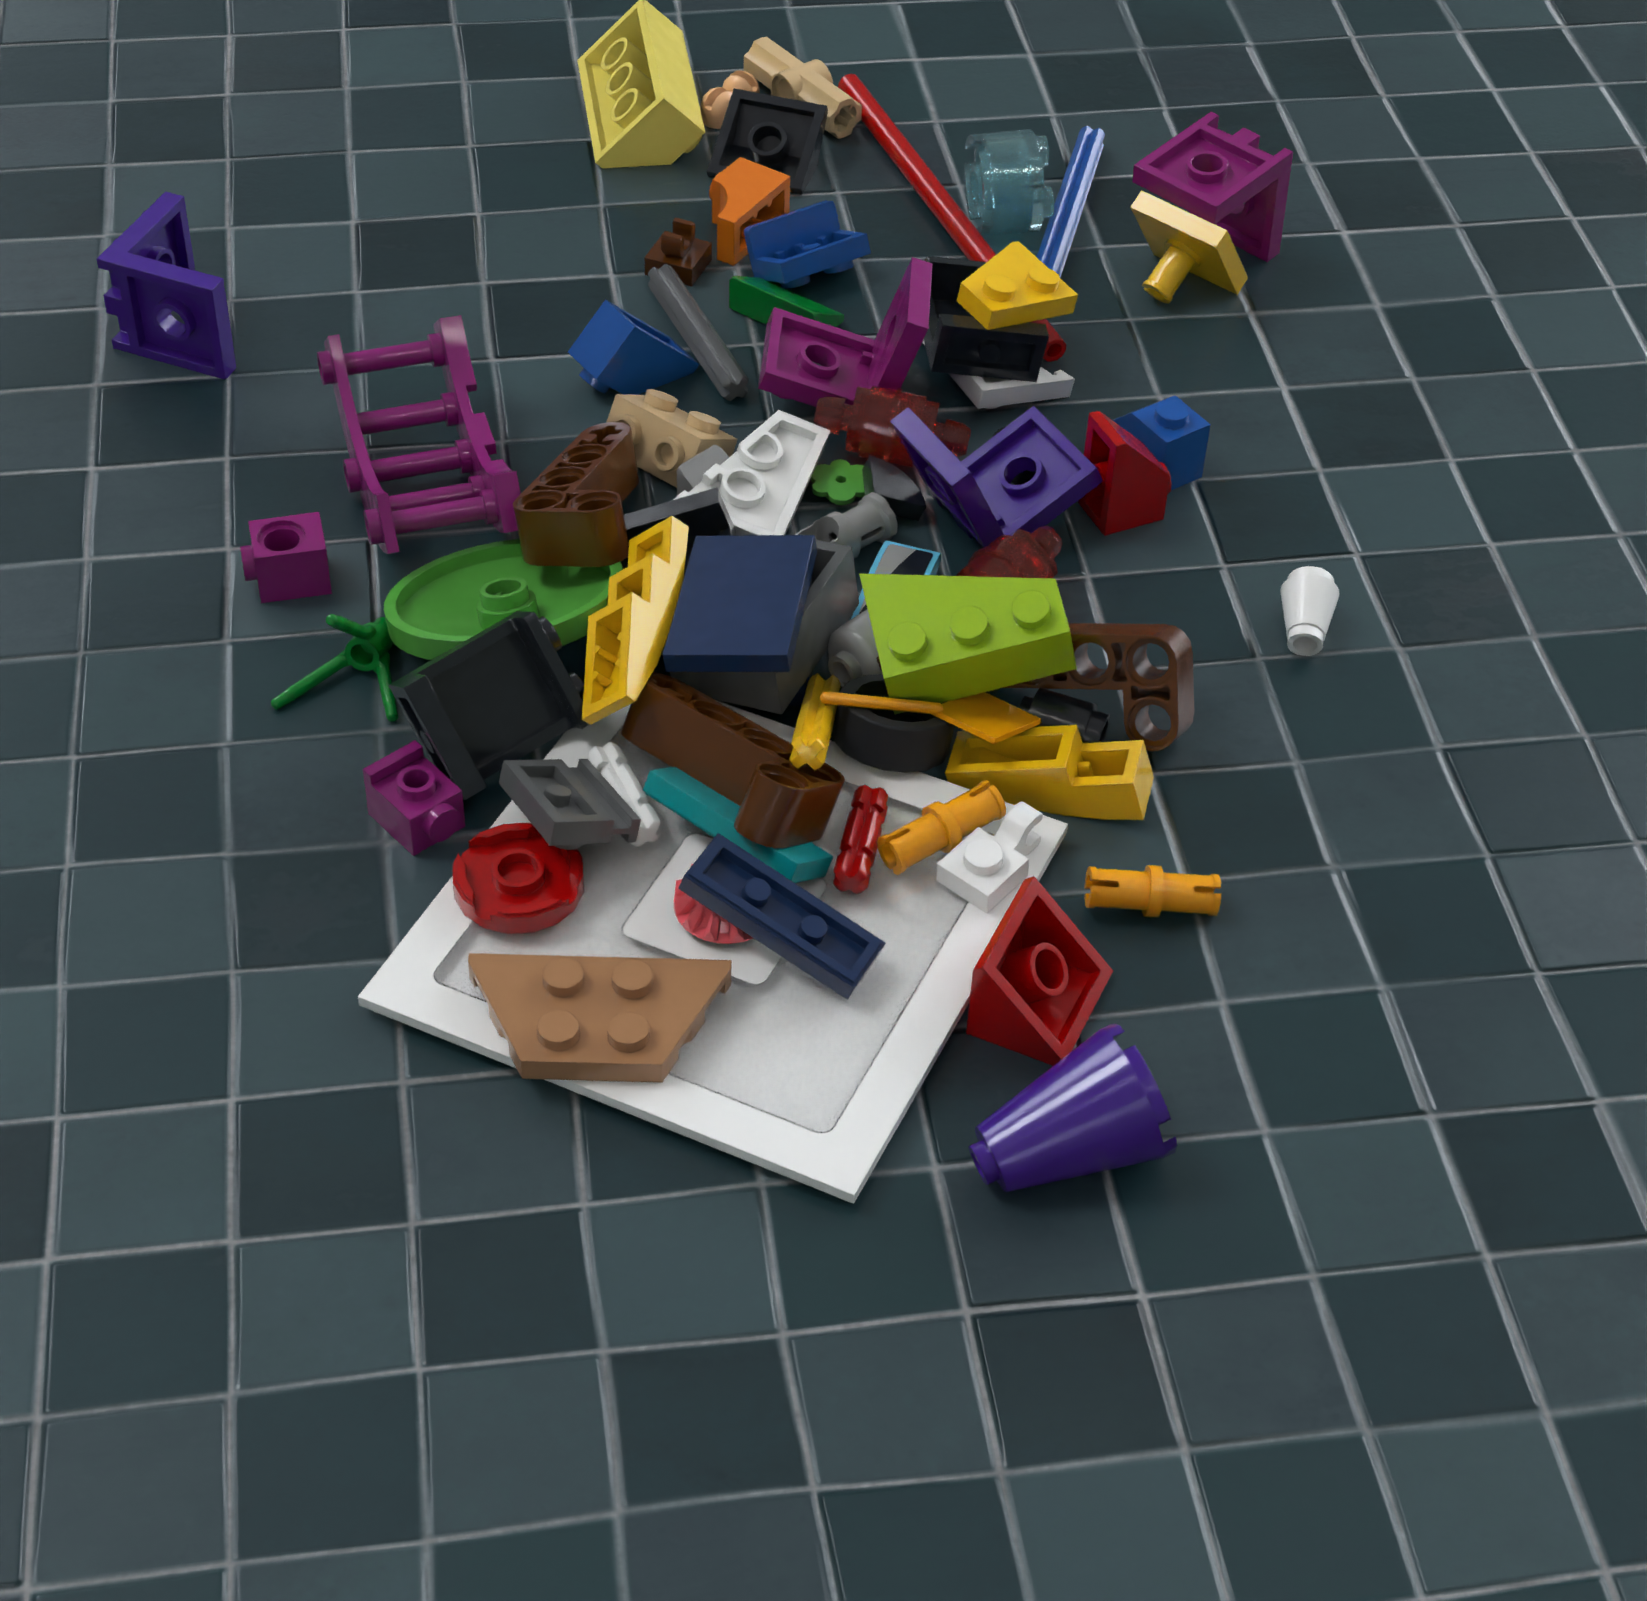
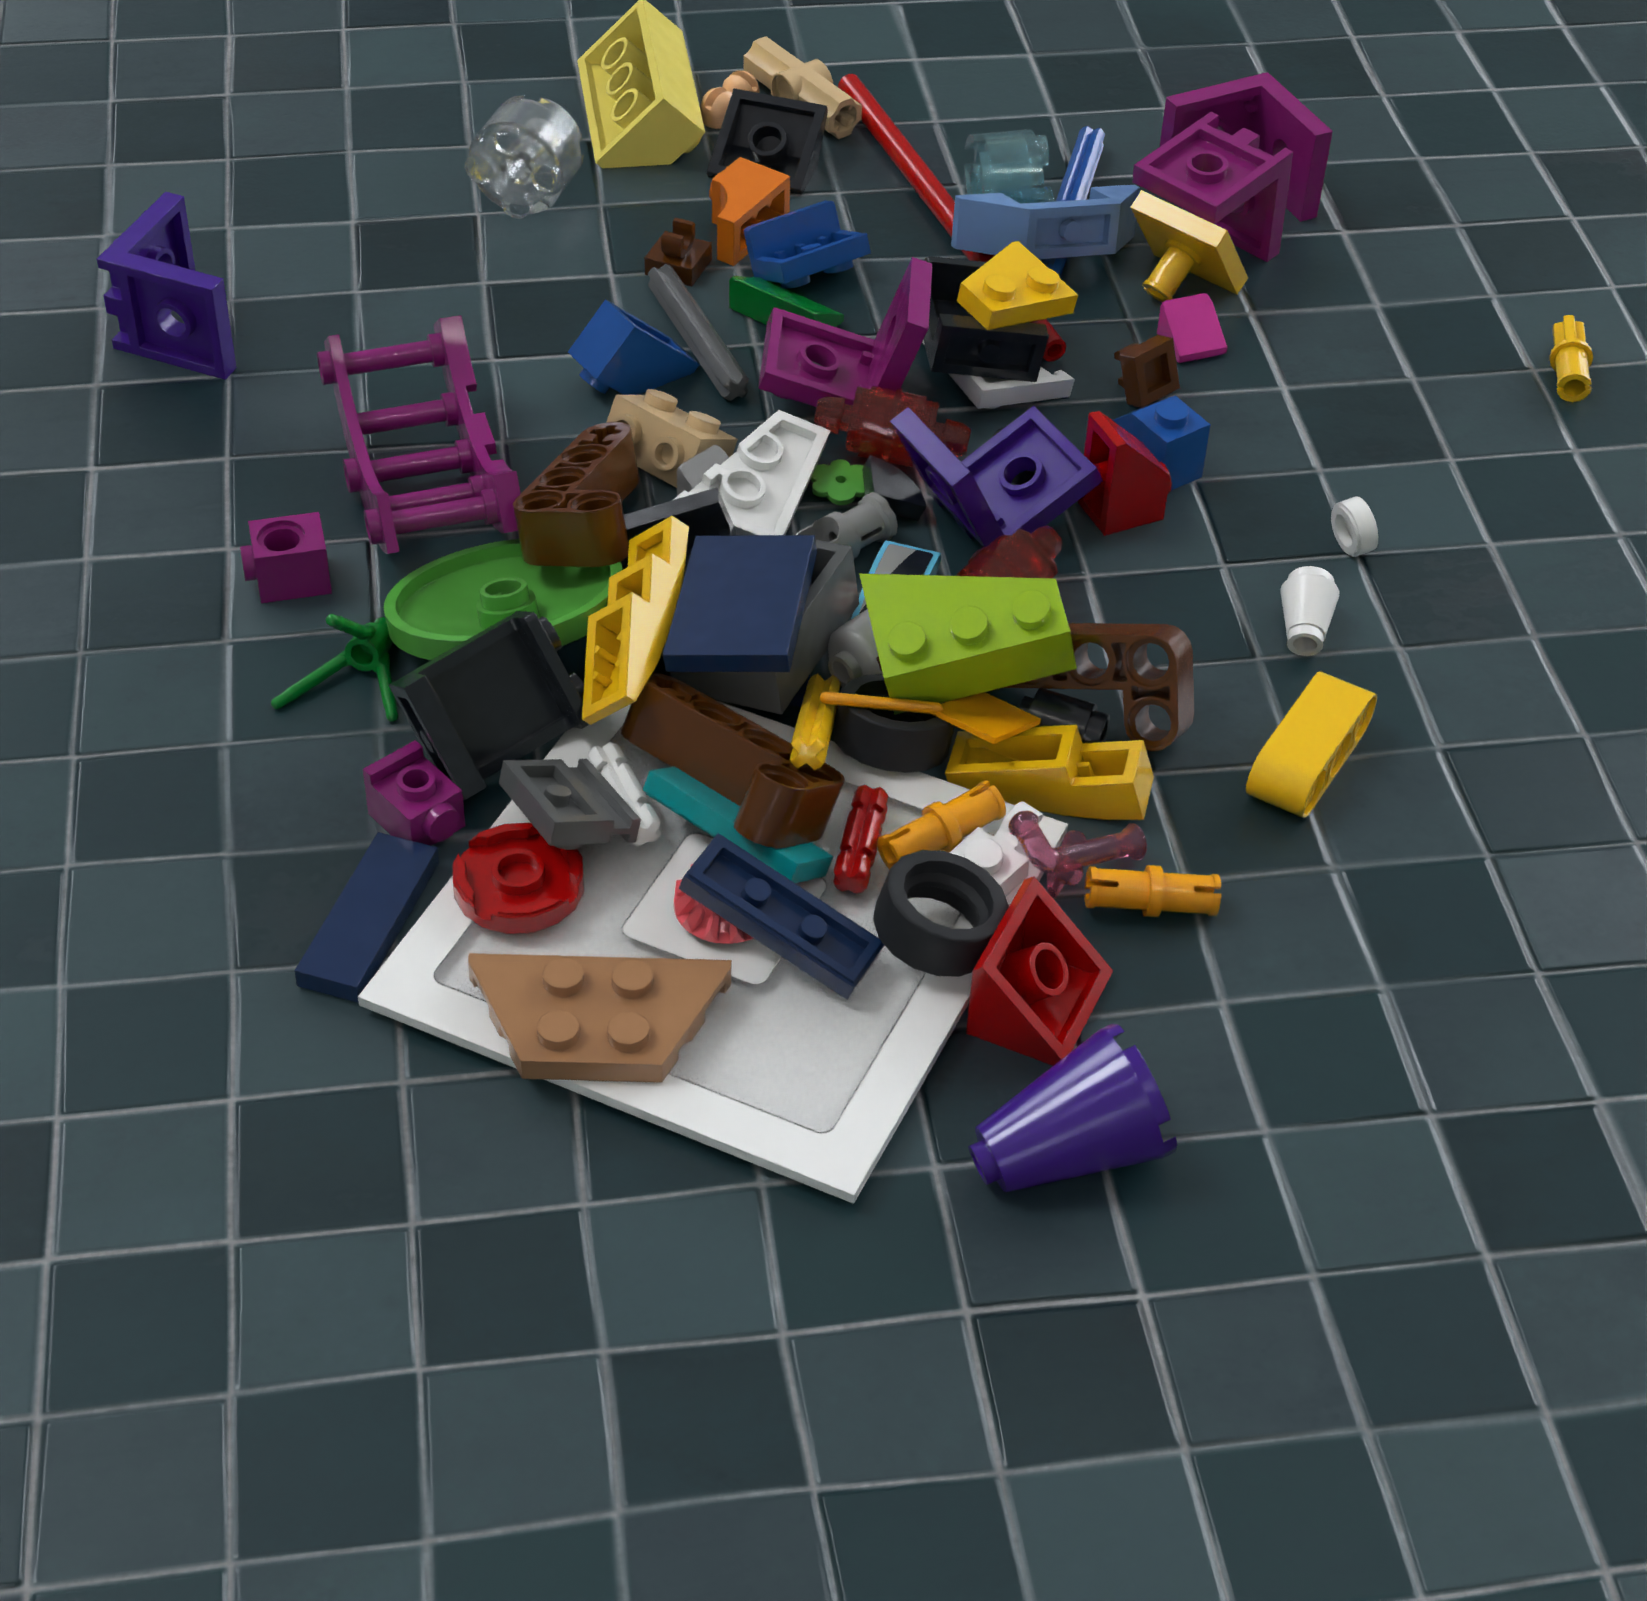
none -> dark blue tile [294,832,439,1003]
none -> clear brick [465,95,584,219]
none -> black tyre [873,850,1009,977]
none -> medium blue slope [951,185,1140,259]
none -> clear pink piece [1008,810,1147,898]
none -> reddish brown tile [1114,335,1180,408]
none -> dark pink slope [1157,293,1227,363]
none -> magenta bracket [1160,72,1333,222]
none -> yellow beam [1246,671,1377,818]
none -> white tile [1331,496,1379,557]
none -> yellow axle [1549,315,1593,402]

